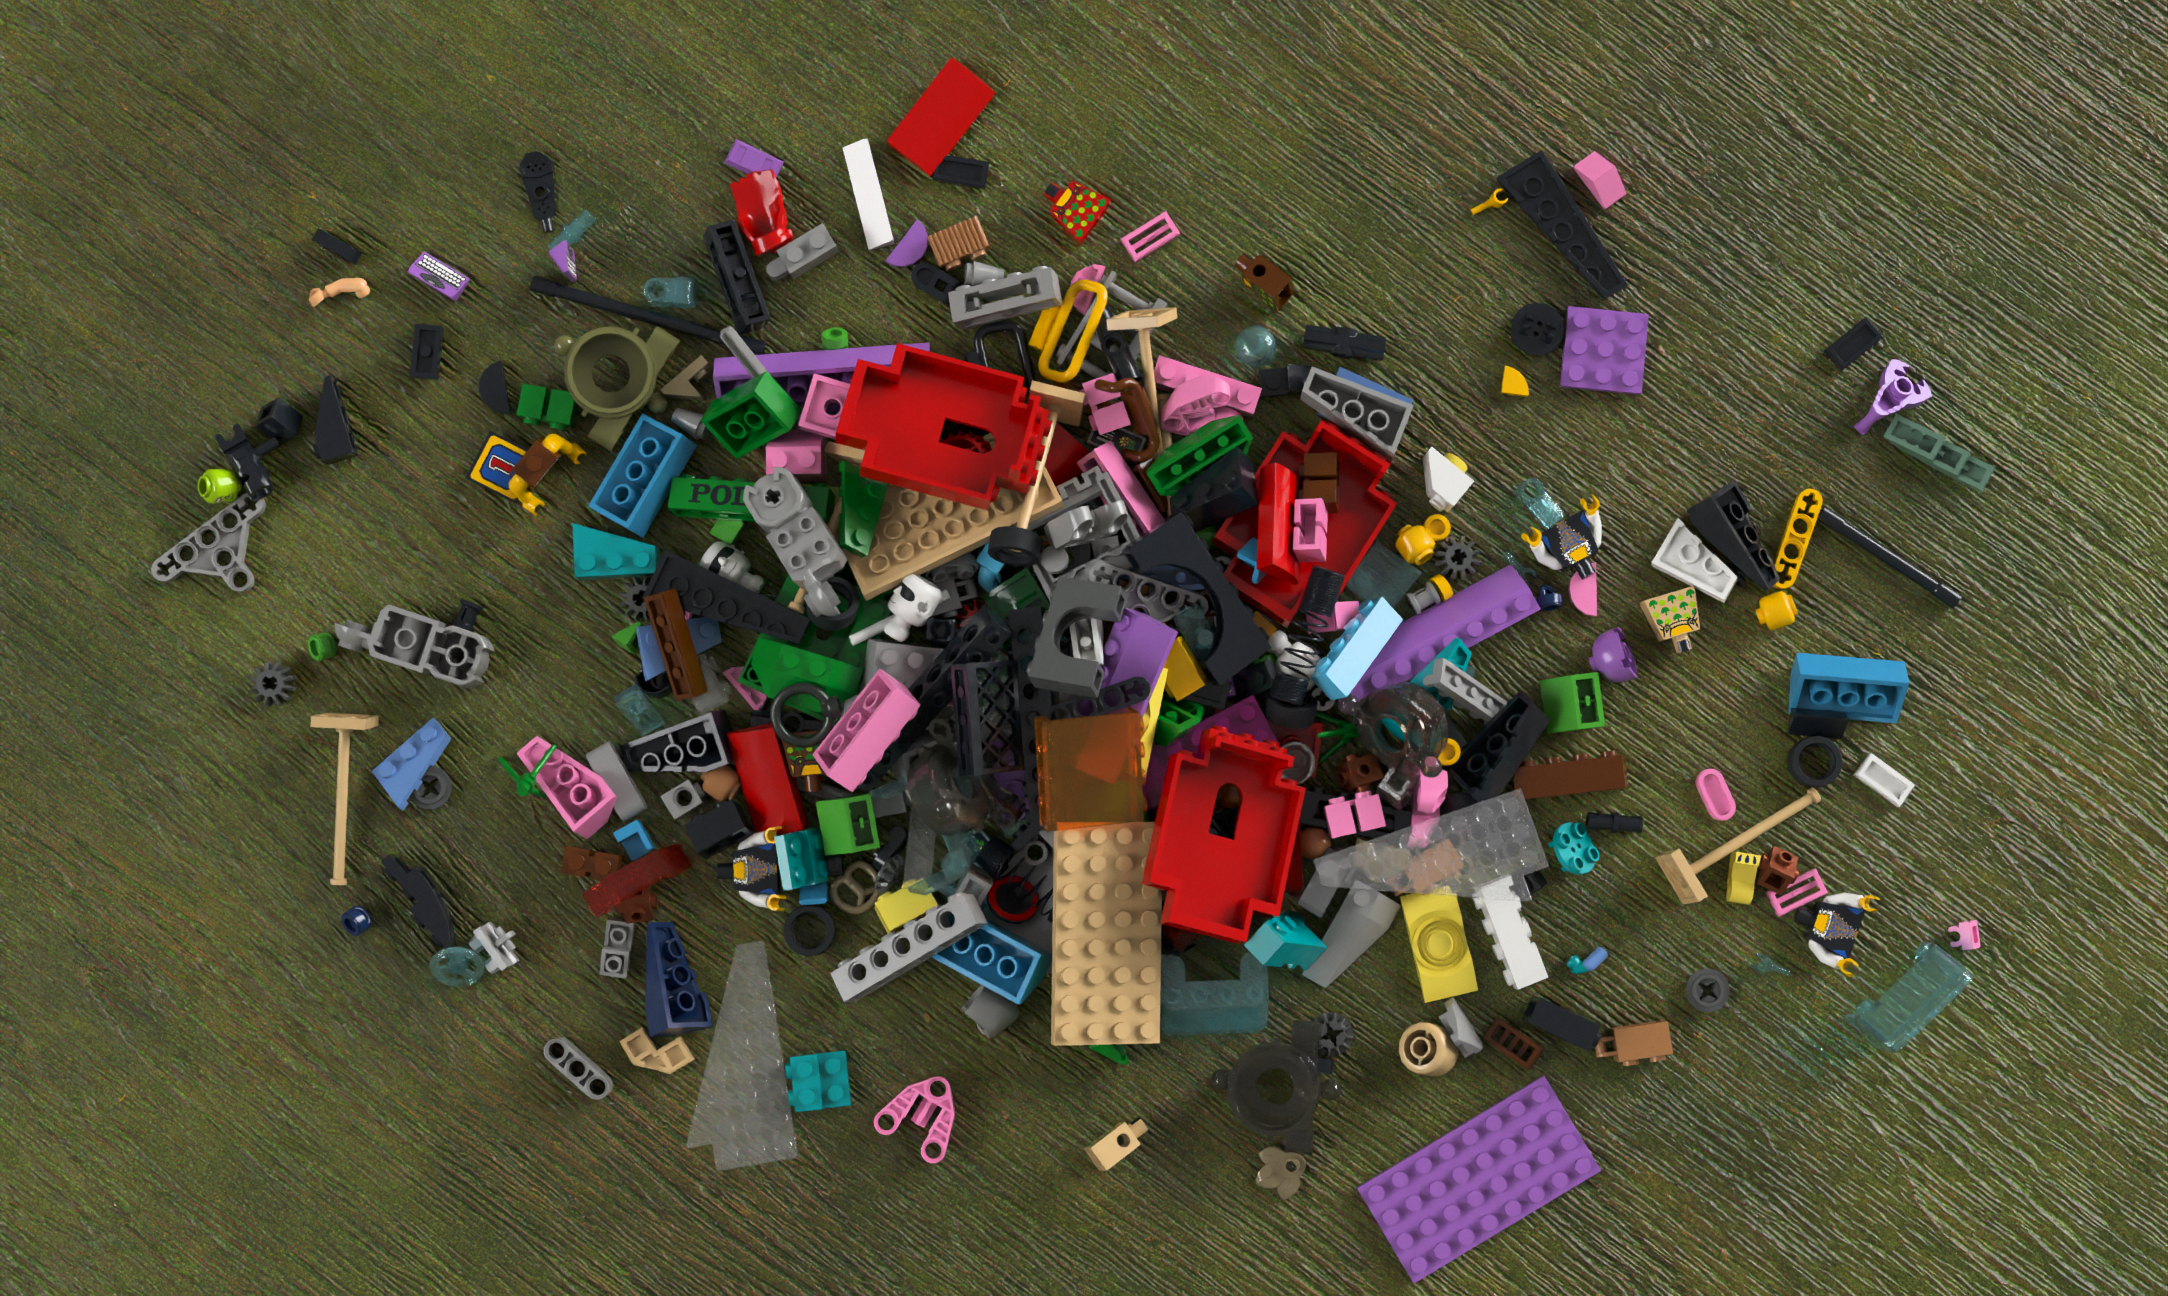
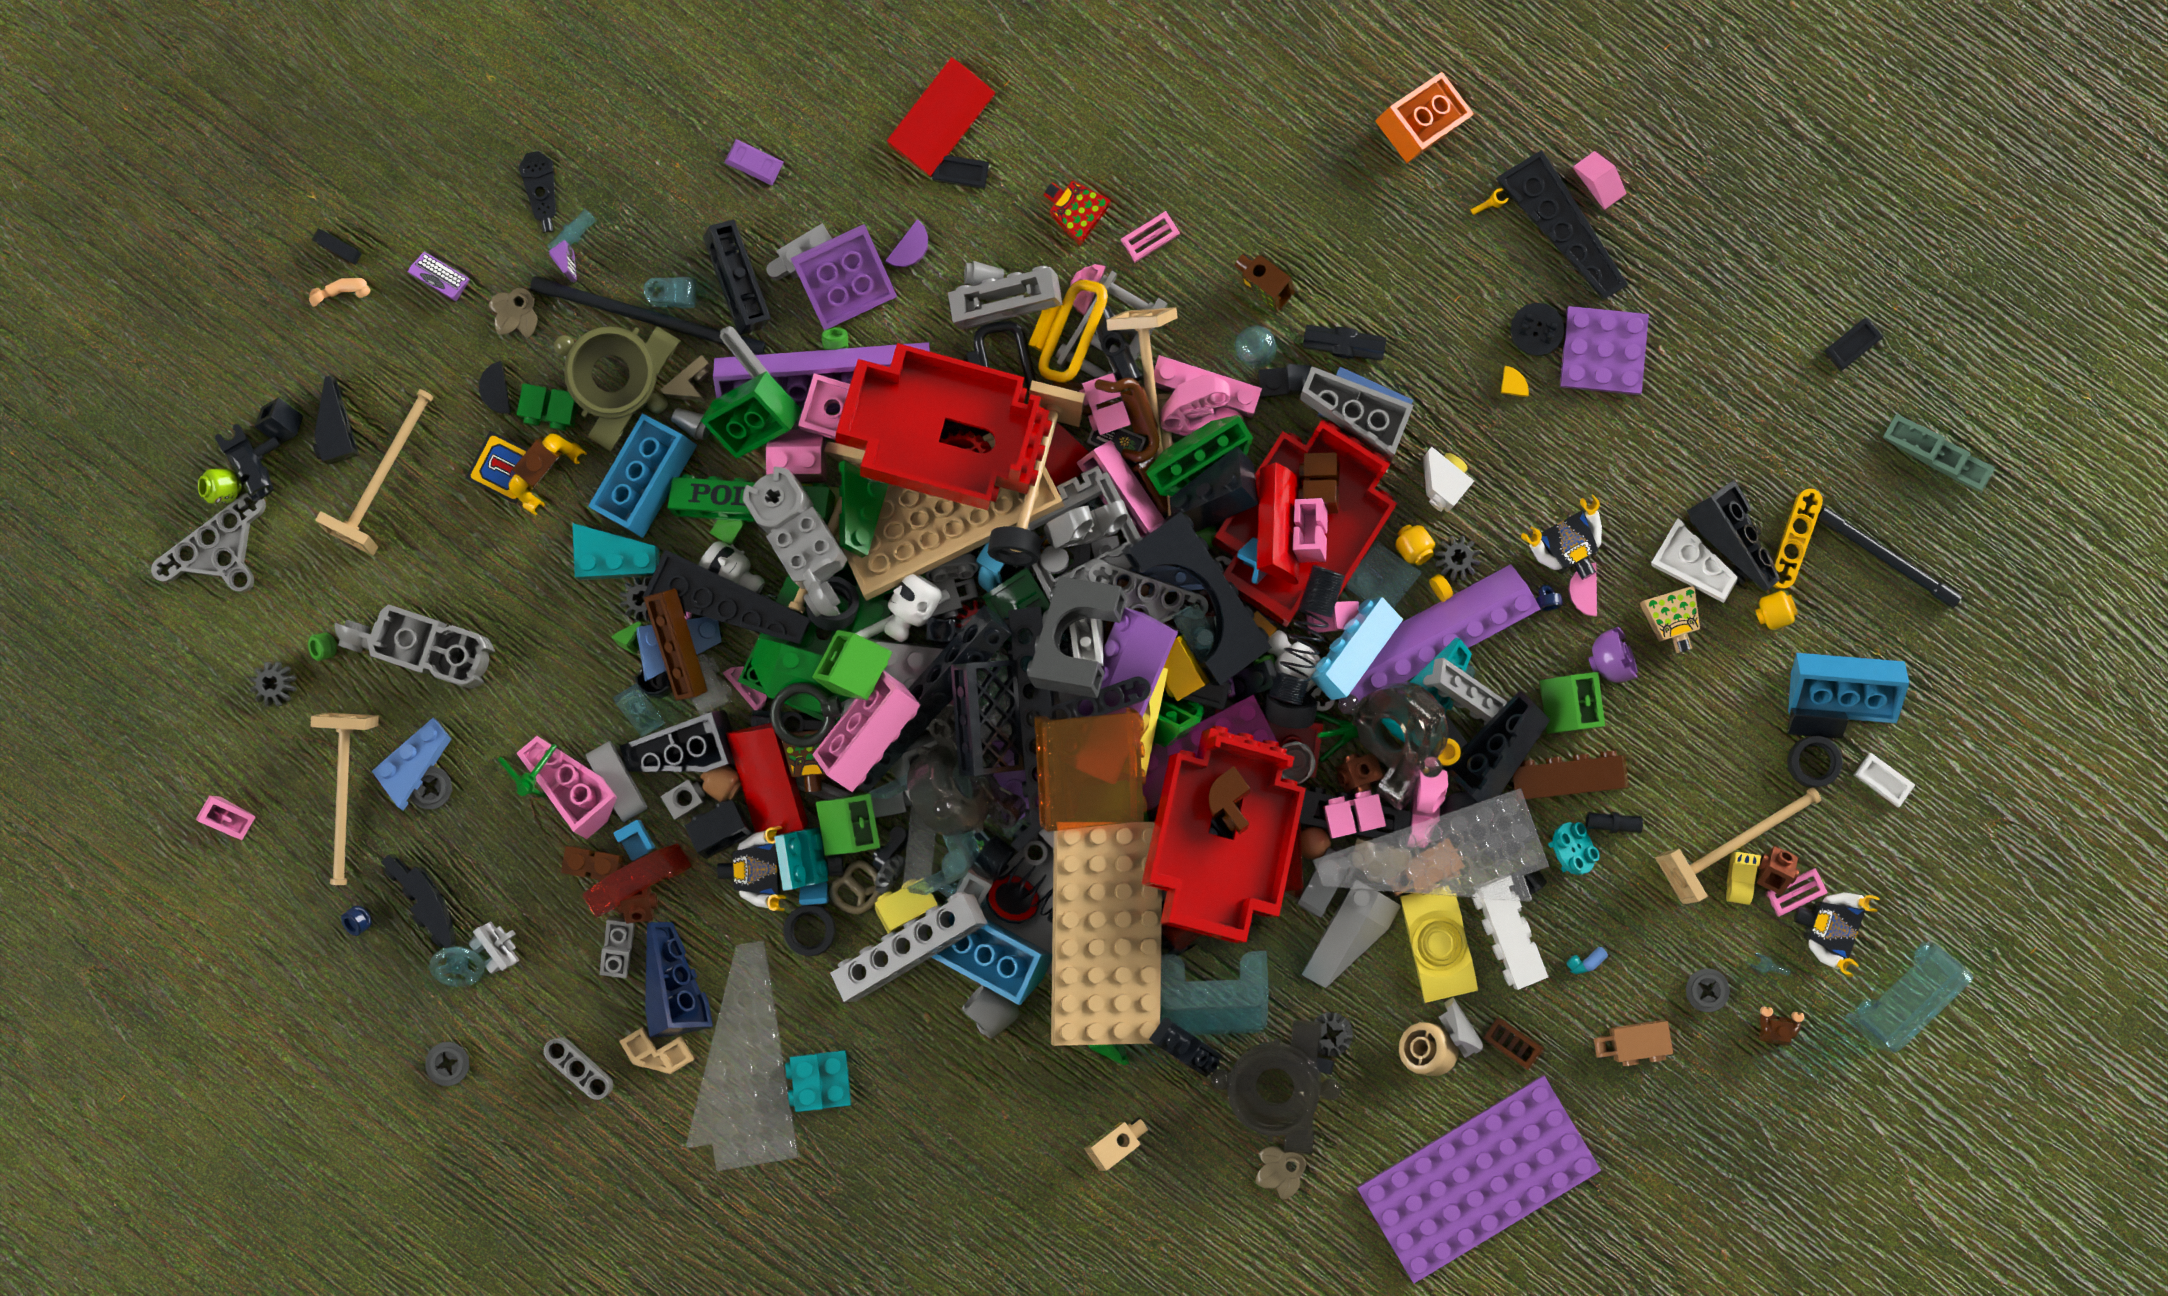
black plate [409,324,444,381] -> none
black bush [451,598,484,632] -> none
red hair [730,169,793,256] -> none
white slope [843,138,895,251] -> none
bright pink connector [874,1076,955,1163] -> none
black plate [911,263,962,306] -> none
medium nougat brick [927,216,990,271] -> none
teal wedge [1244,909,1328,970] -> none
light grey bush [1406,581,1441,615] -> none
yellow tile [1423,514,1451,542] -> none
clear light blue hand [1504,551,1537,584] -> none
clear light blue piece [1516,478,1565,530] -> none
black window [1521,995,1602,1051] -> none
bright pink tile [1695,769,1736,821] -> none
medium lavender animal [1853,359,1932,436] -> none
bright pink tile [1948,920,1981,950] -> none
none -> bright pink slope [196,796,255,840]
none -> tan tile [315,389,434,556]
none -> dark grey gear [425,1042,470,1086]
none -> dark tan plate [488,288,538,338]
none -> medium lavender plate [790,224,897,331]
none -> bright green slope [812,630,893,701]
none -> black slope [1149,1017,1223,1077]
none -> reddish brown brick [1209,766,1250,835]
none -> orange slope [1375,72,1474,163]
none -> reddish brown piece [1759,1006,1804,1046]

